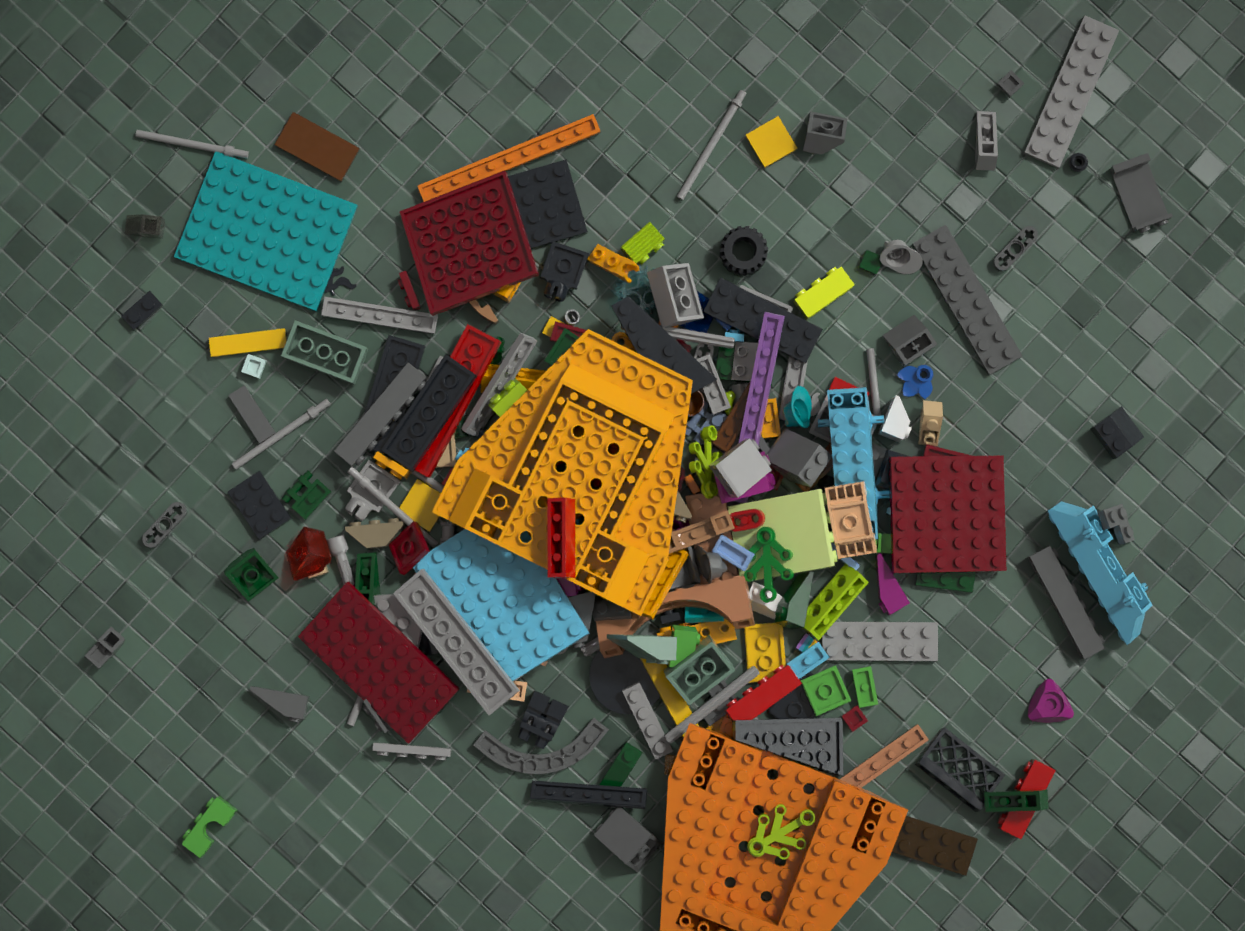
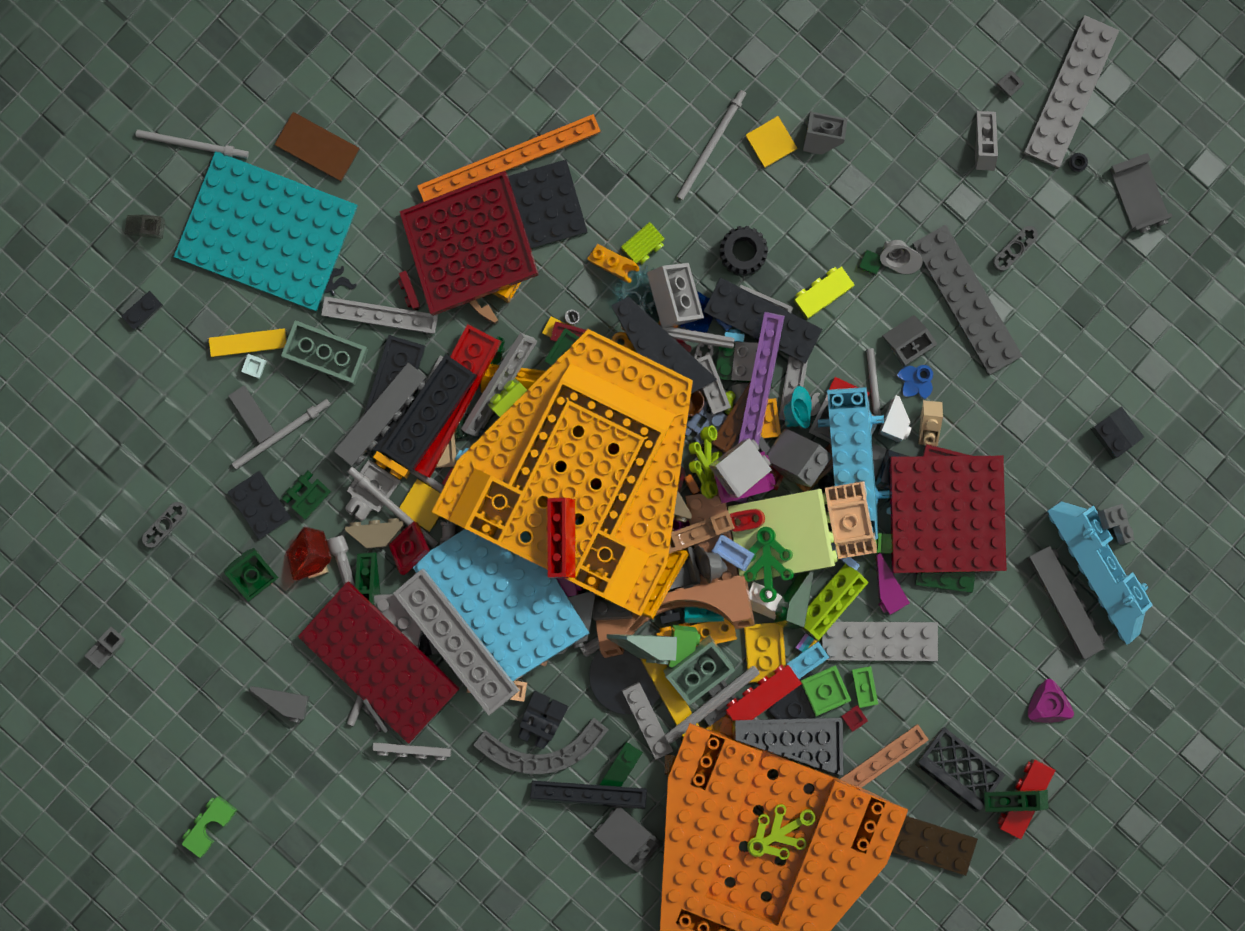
black plate [540,241,589,302] -> none

